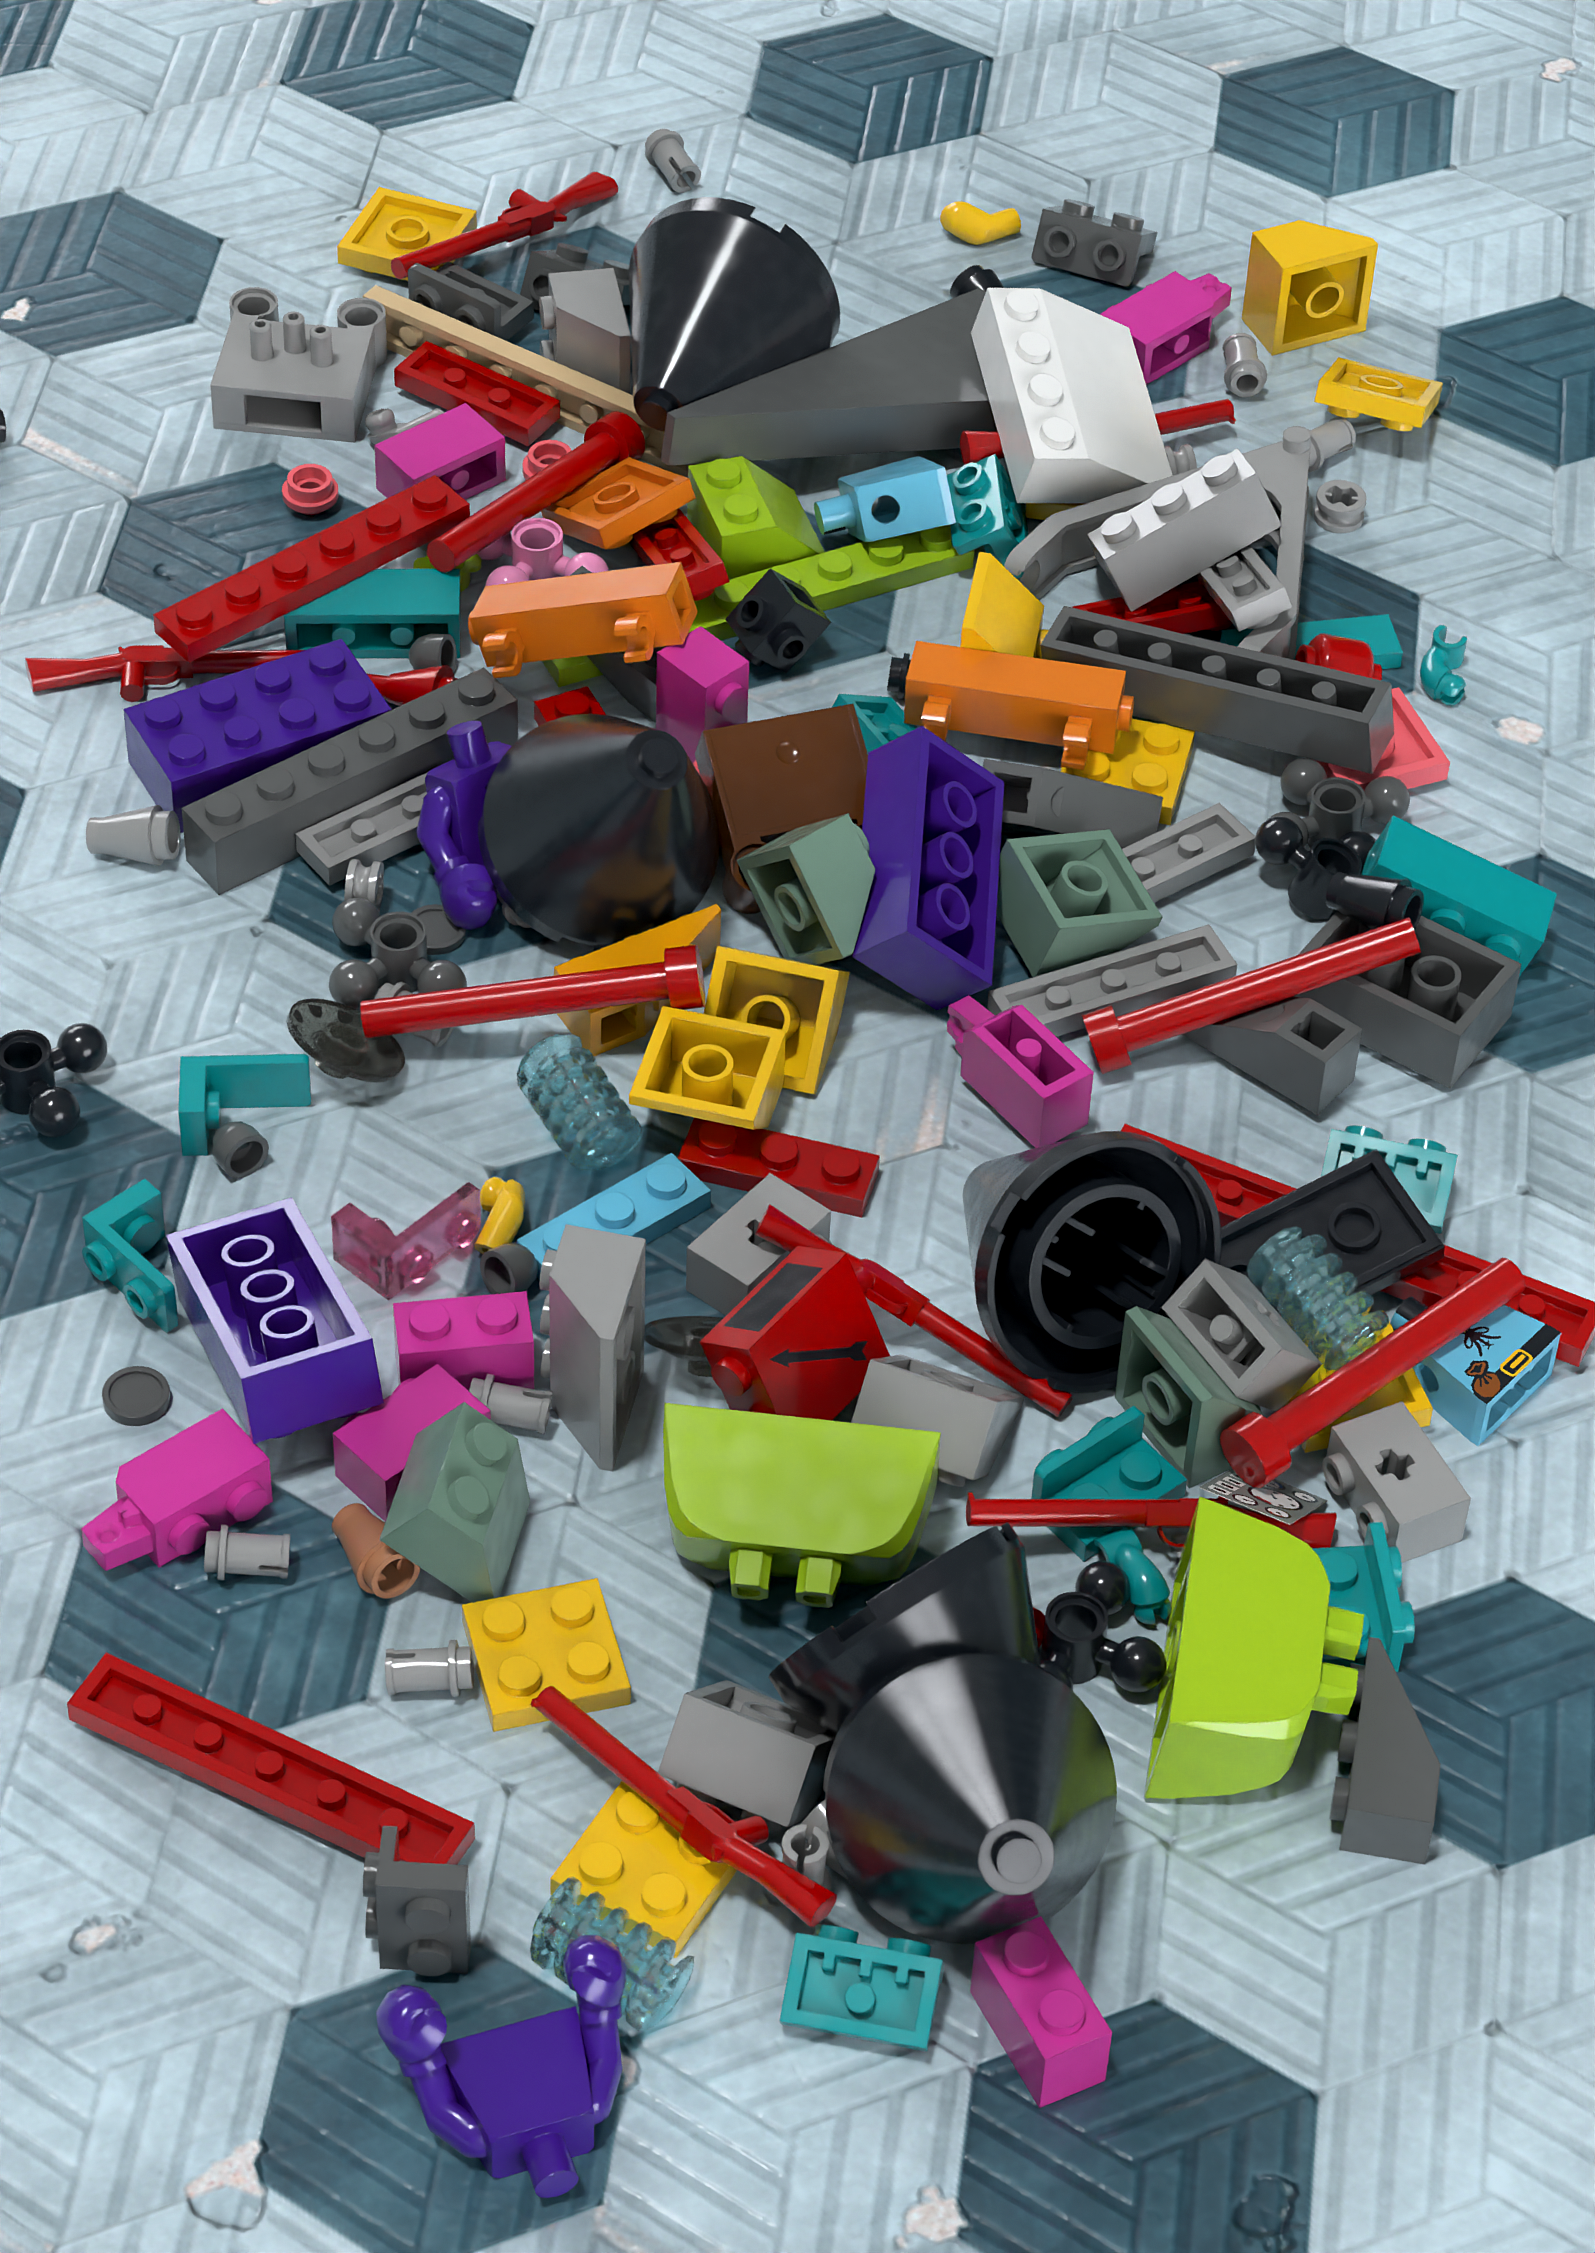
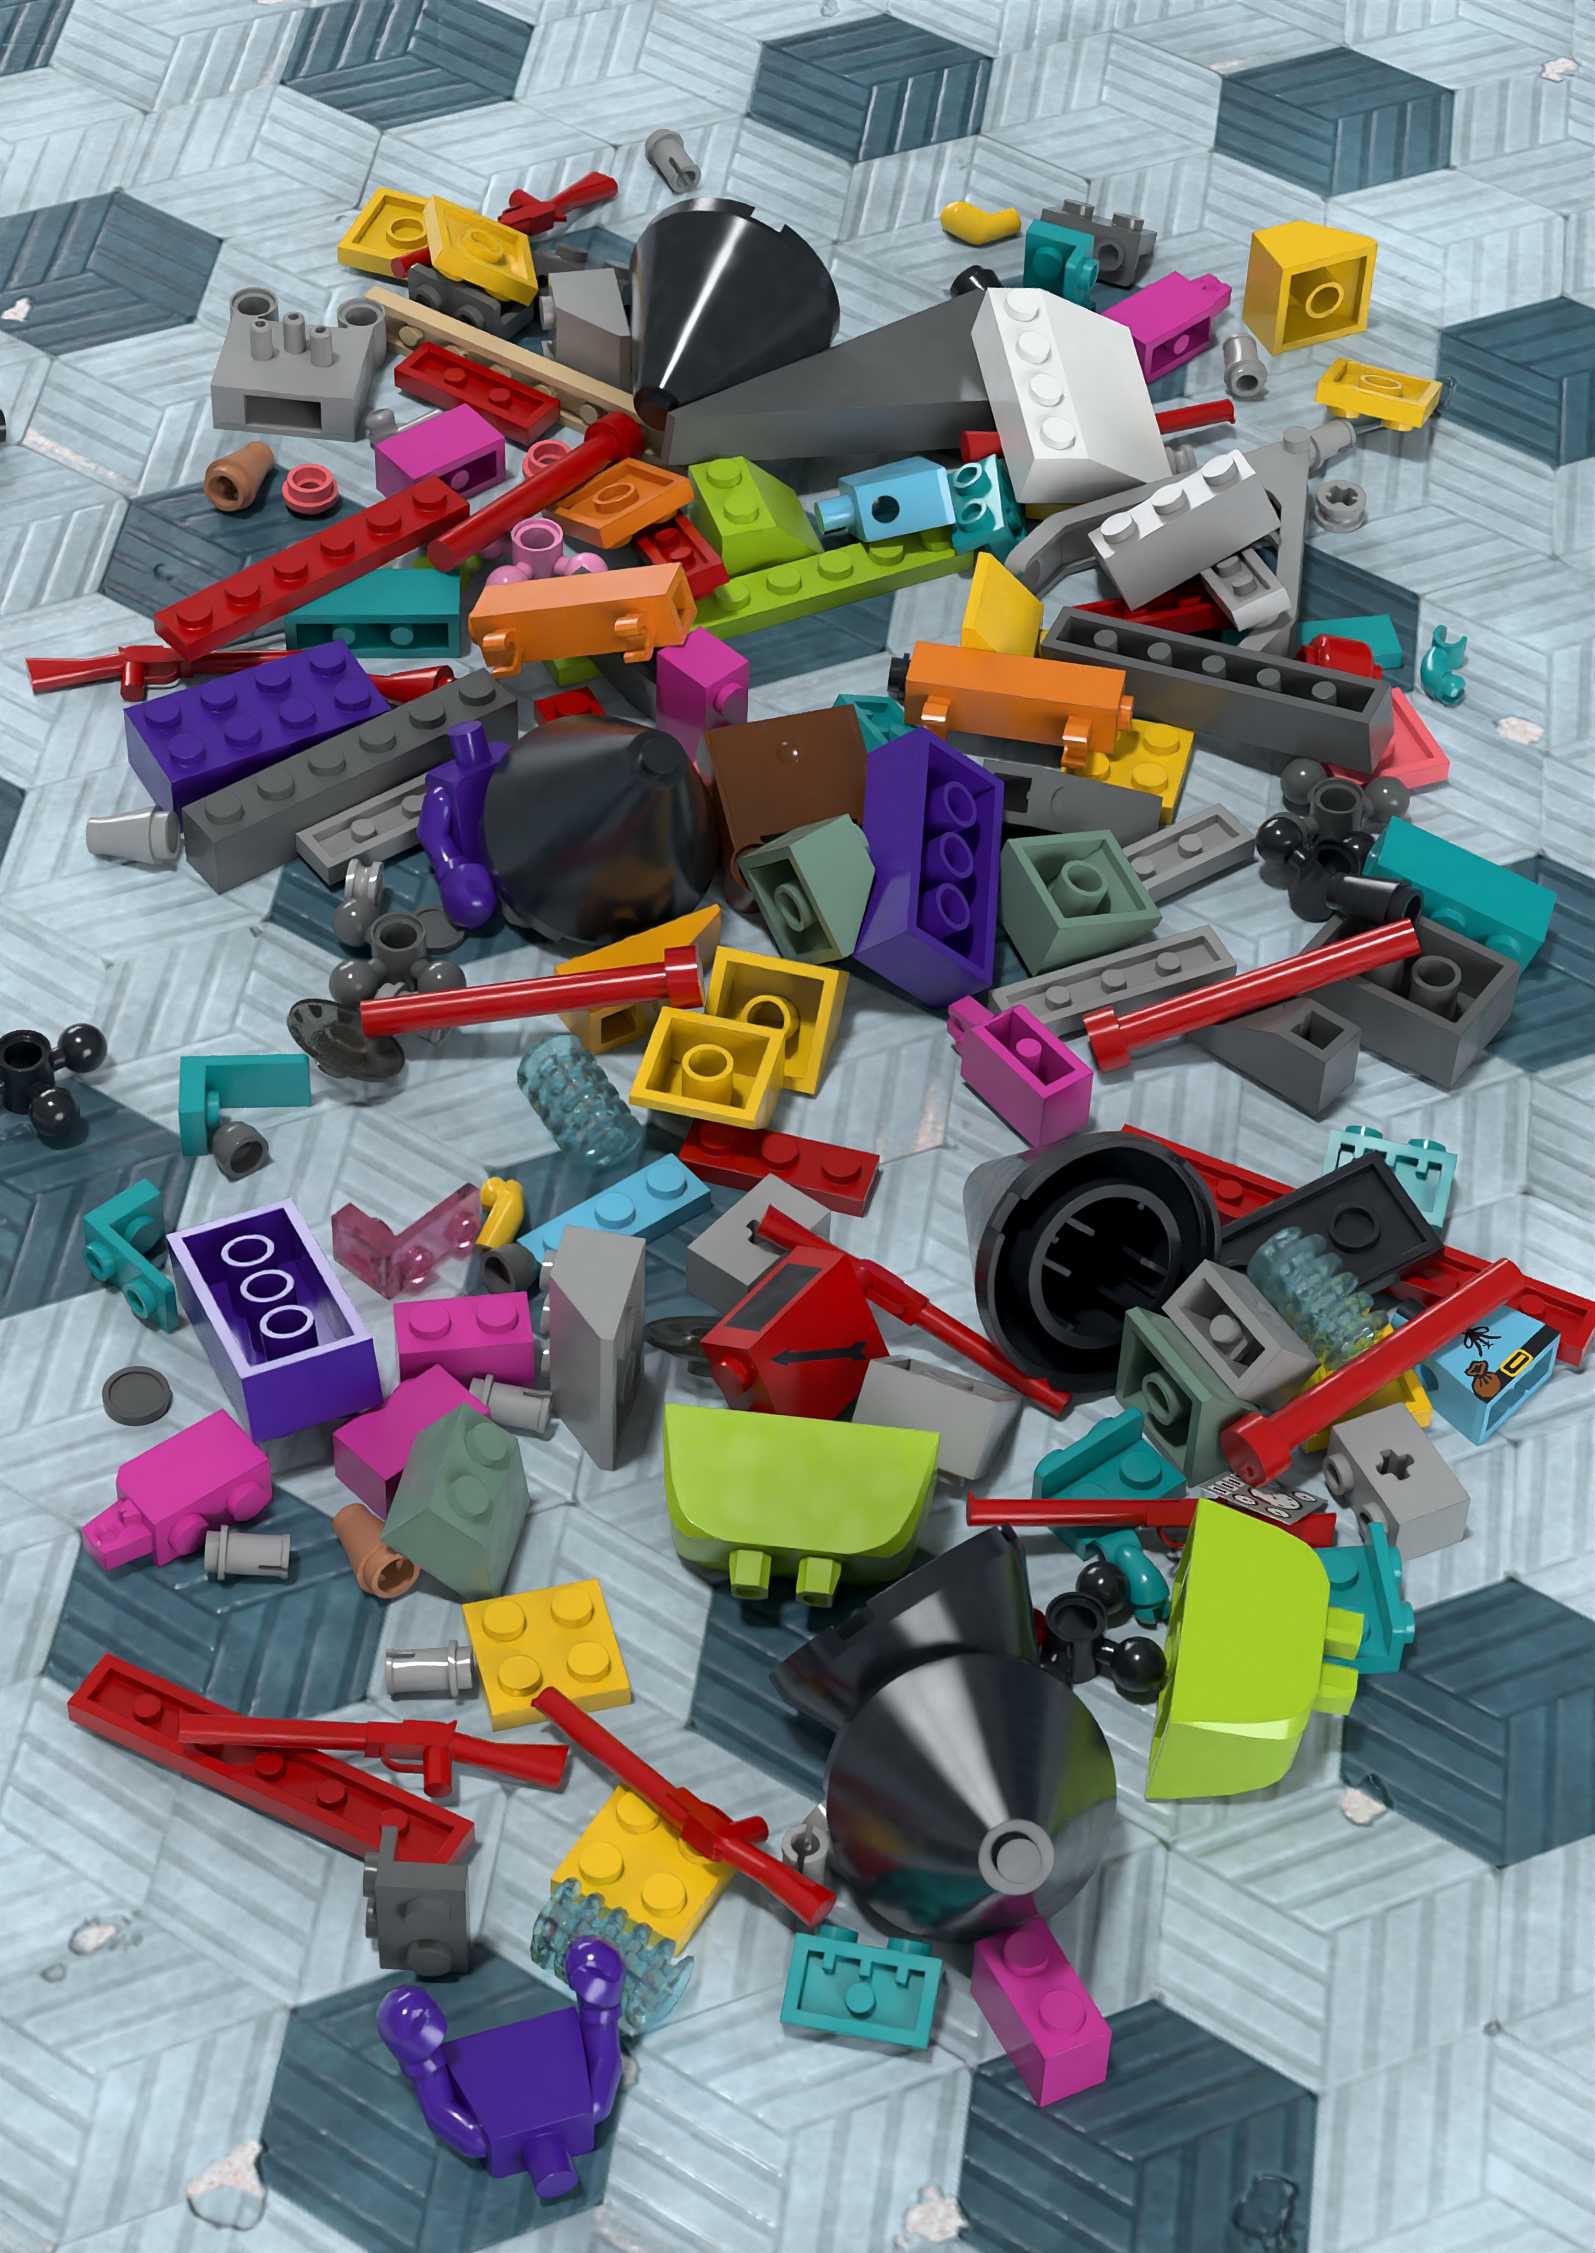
dark grey hinge [409,634,457,673] -> none
light grey slope [658,1680,836,1832] -> none
black brick [725,568,832,673] -> none
dark grey slope [1329,1637,1441,1864] -> none
none -> red piece [177,1708,570,1798]
none -> nougat cone [203,441,275,511]
none -> yellow plate [423,194,539,307]
none -> teal bracket [1023,219,1099,312]

